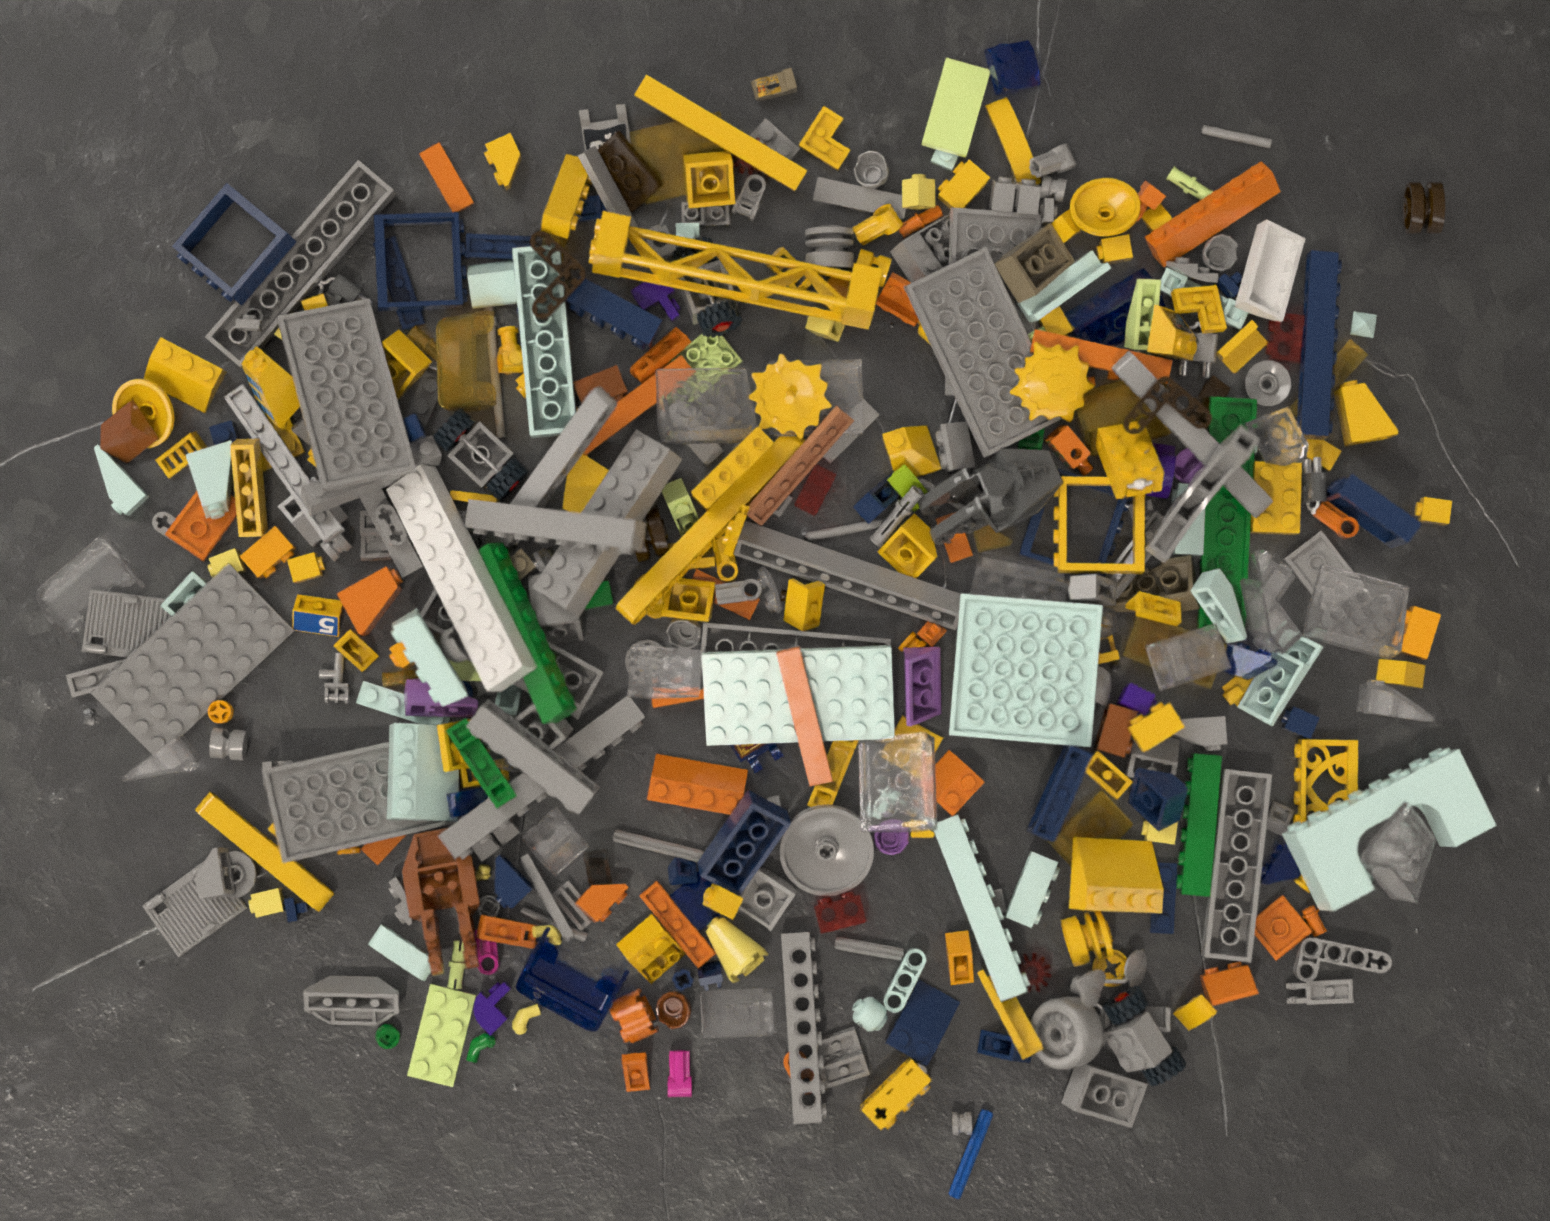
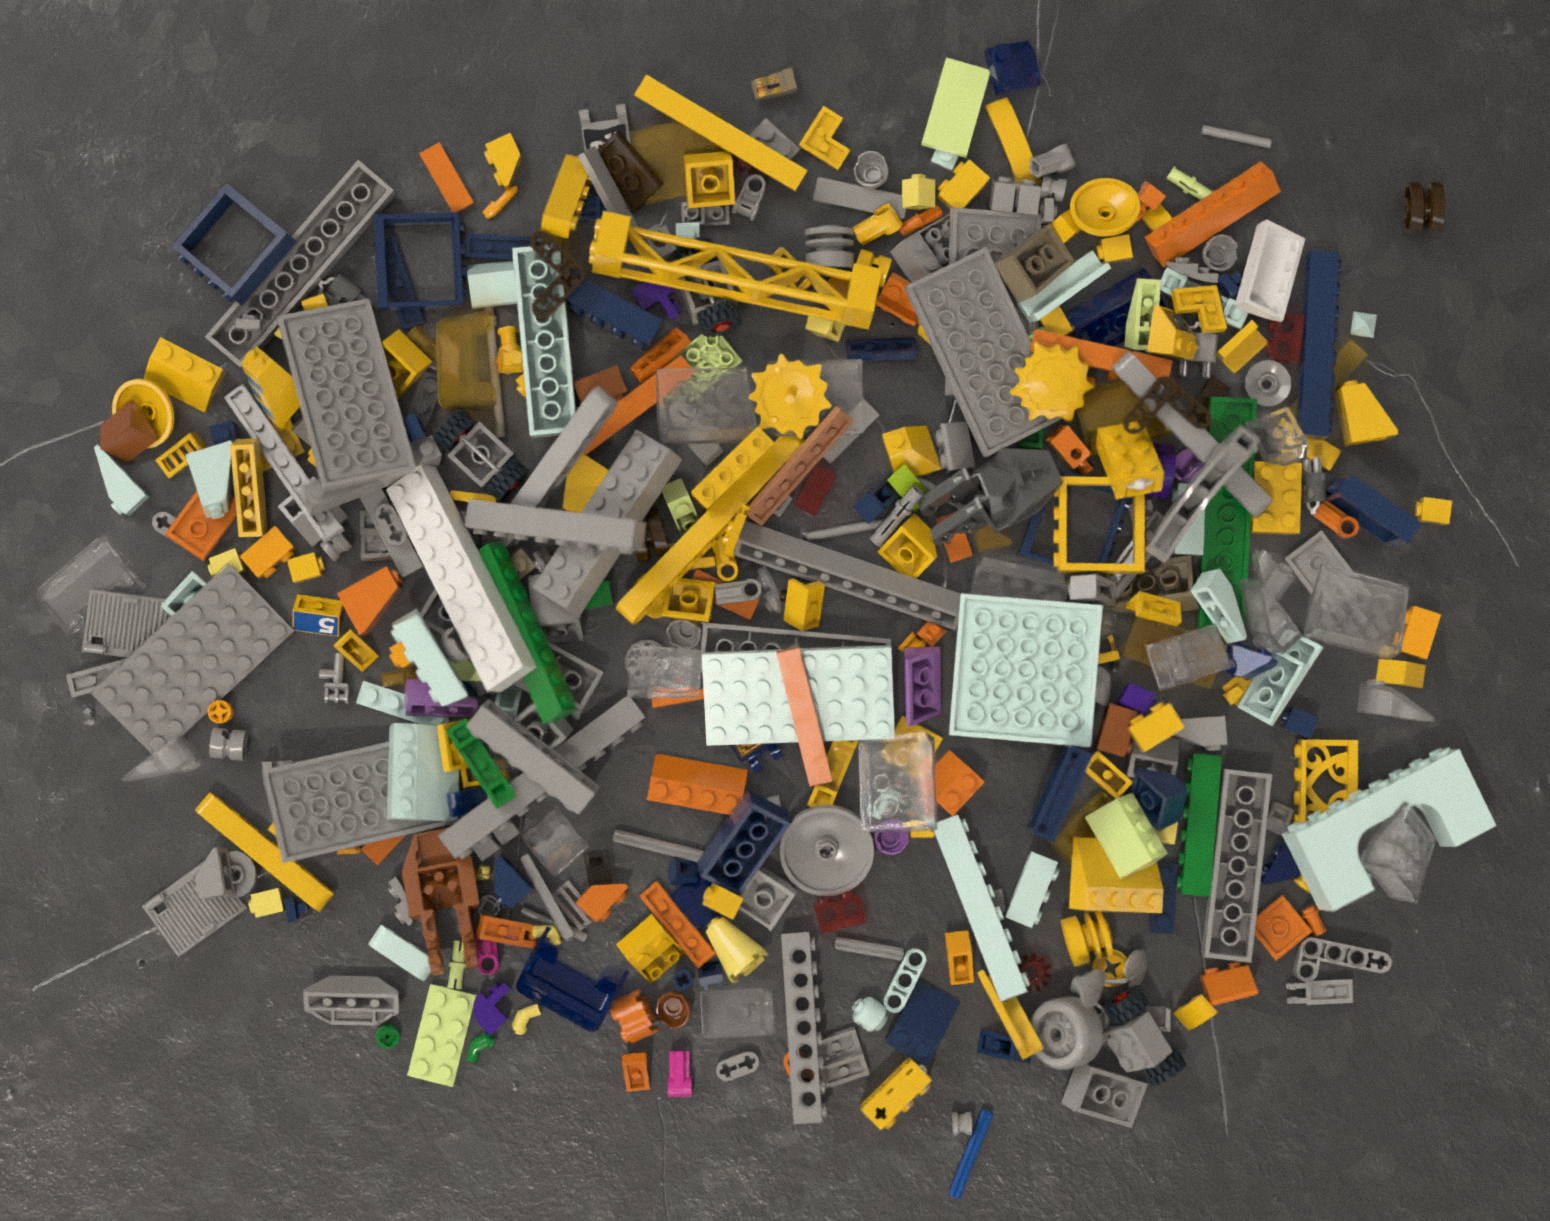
none -> light orange piece [482,185,518,219]
none -> light grey beam [716,1051,759,1081]
none -> dark blue plate [846,337,917,362]
none -> yellowish green slope [1085,793,1168,879]

